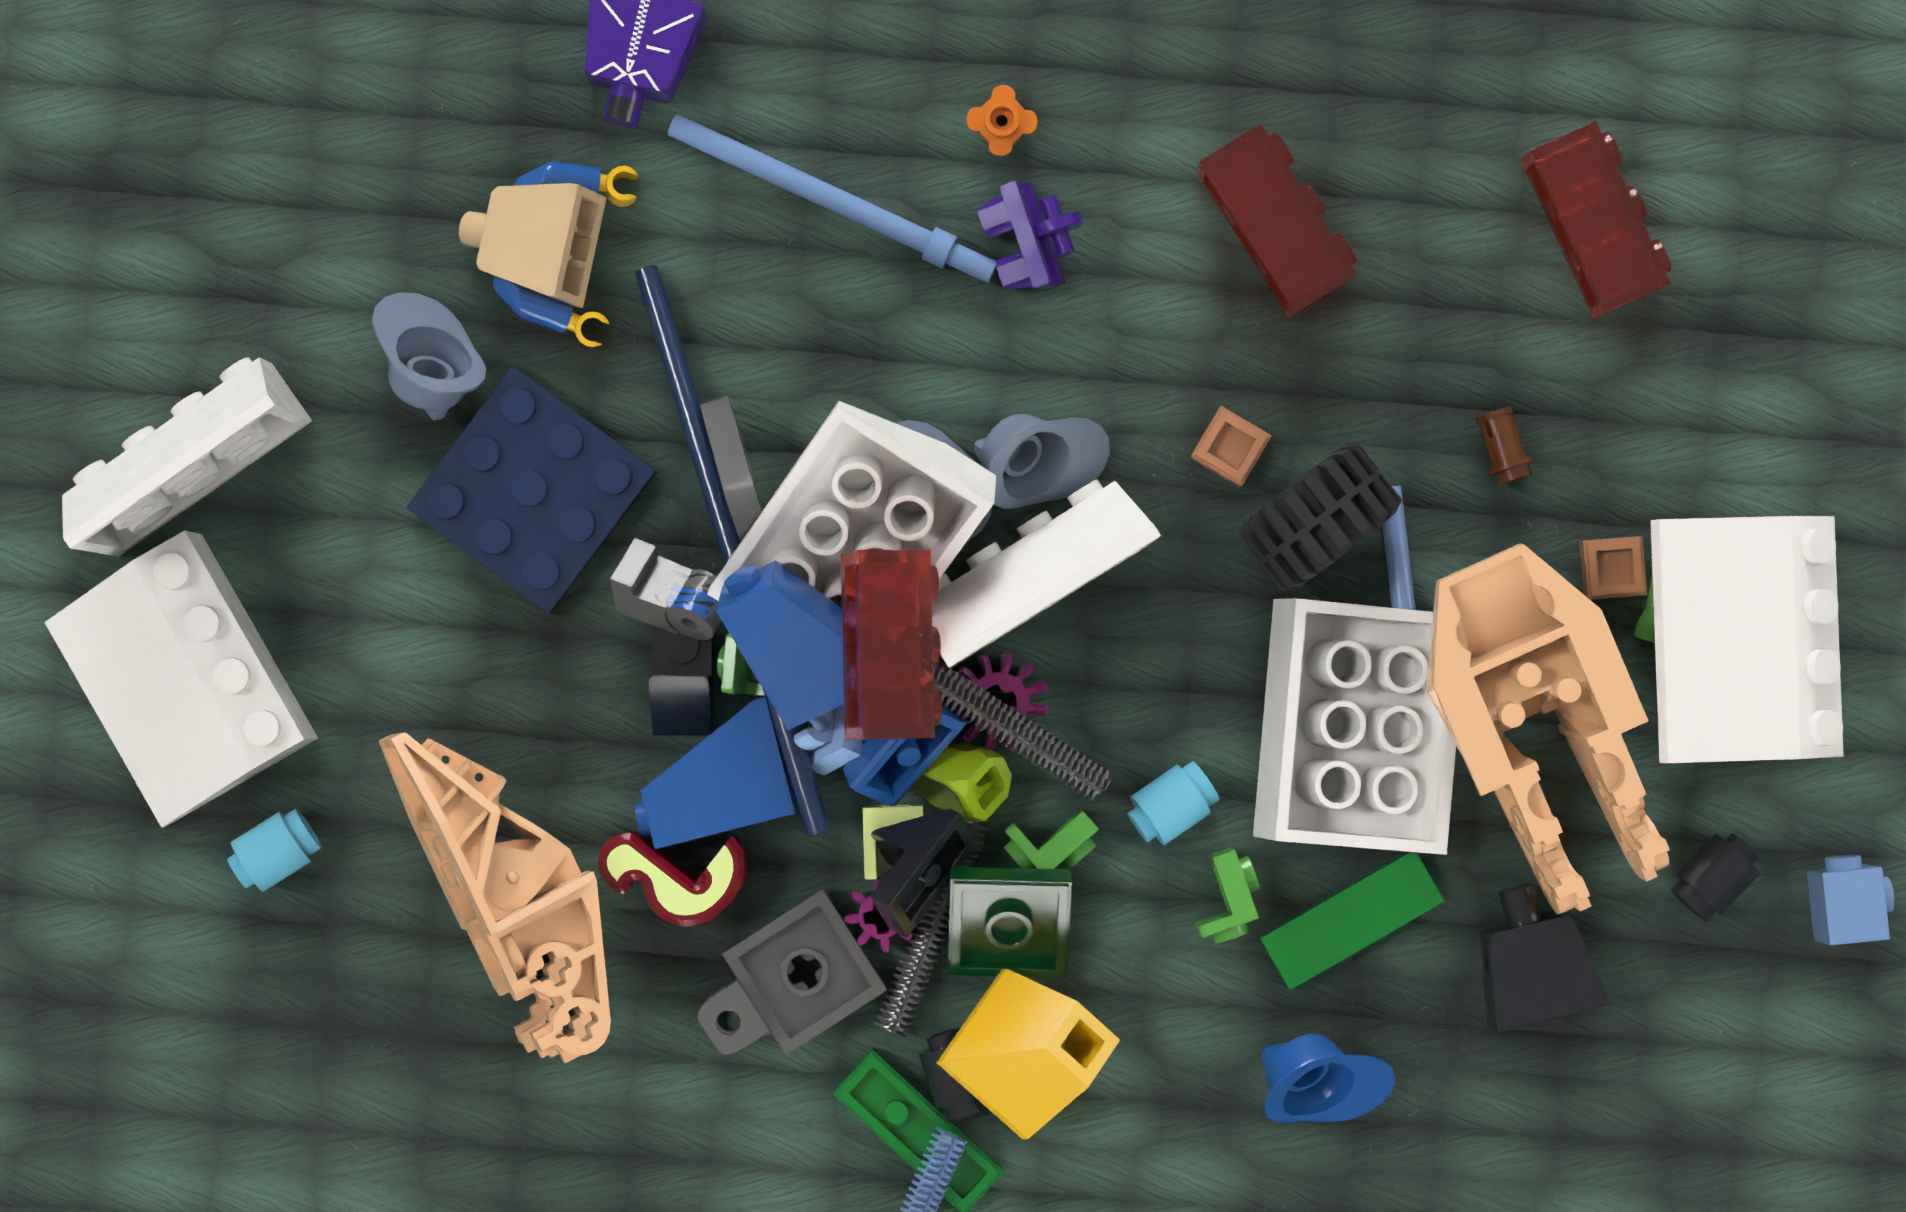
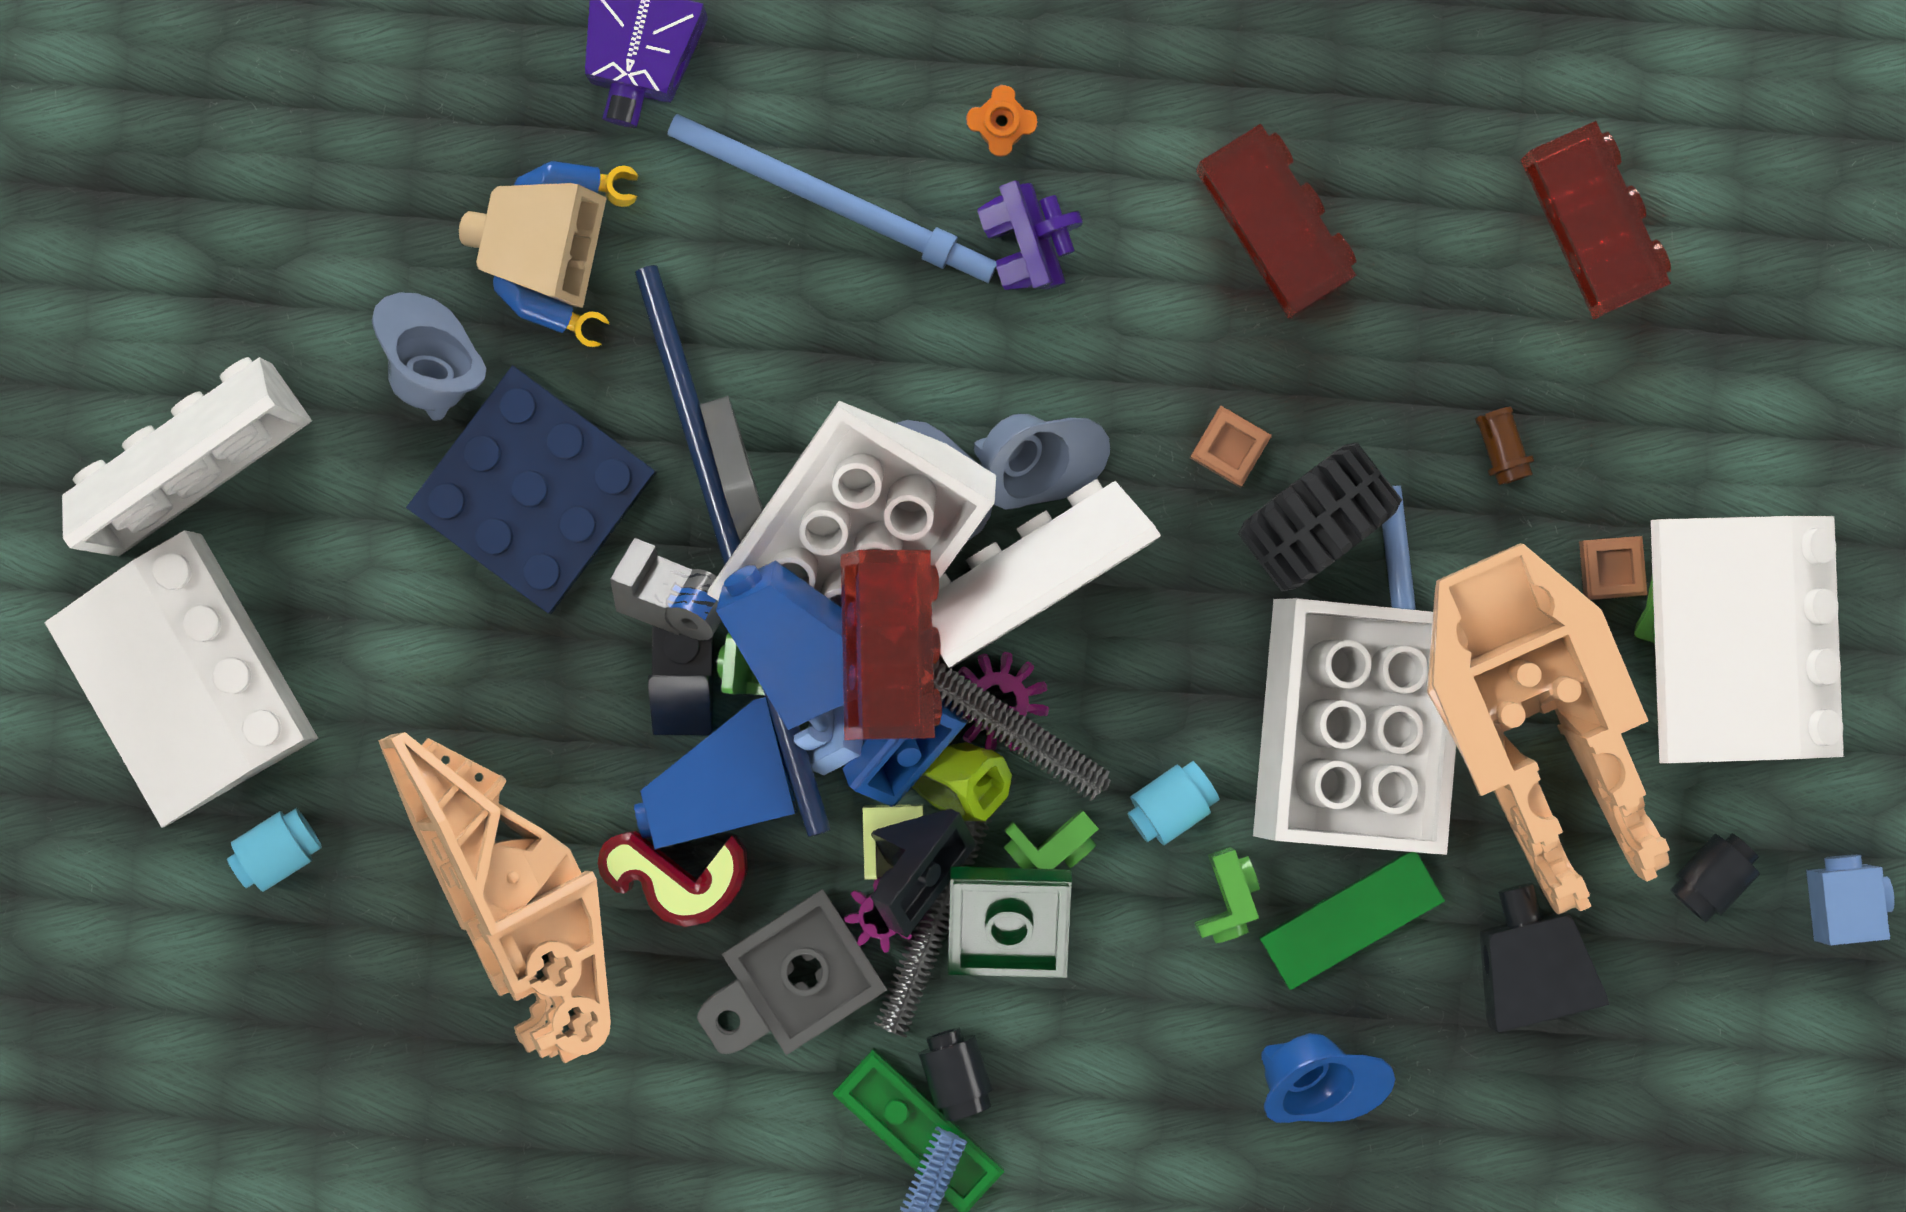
yellow slope [936,969,1120,1140] -> none

